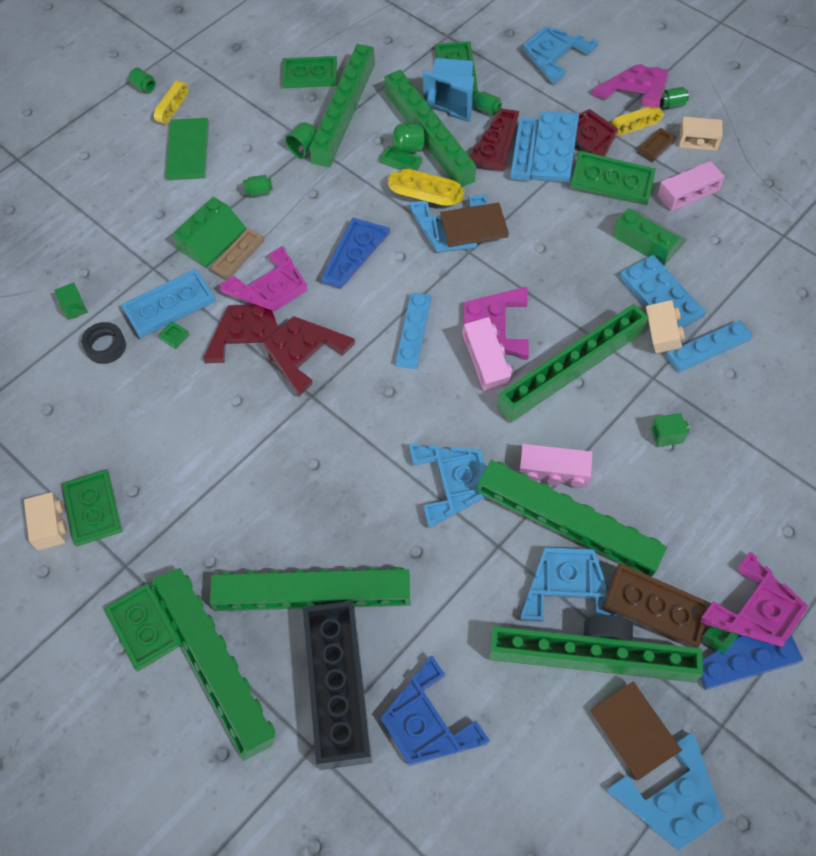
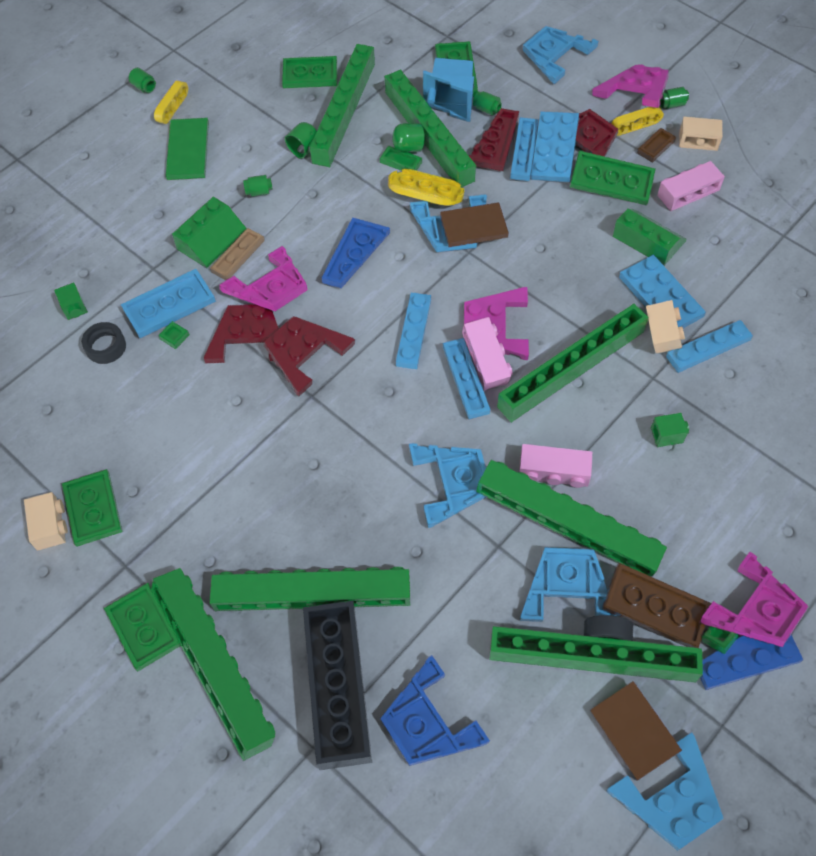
none -> dark azure plate [443,338,490,419]

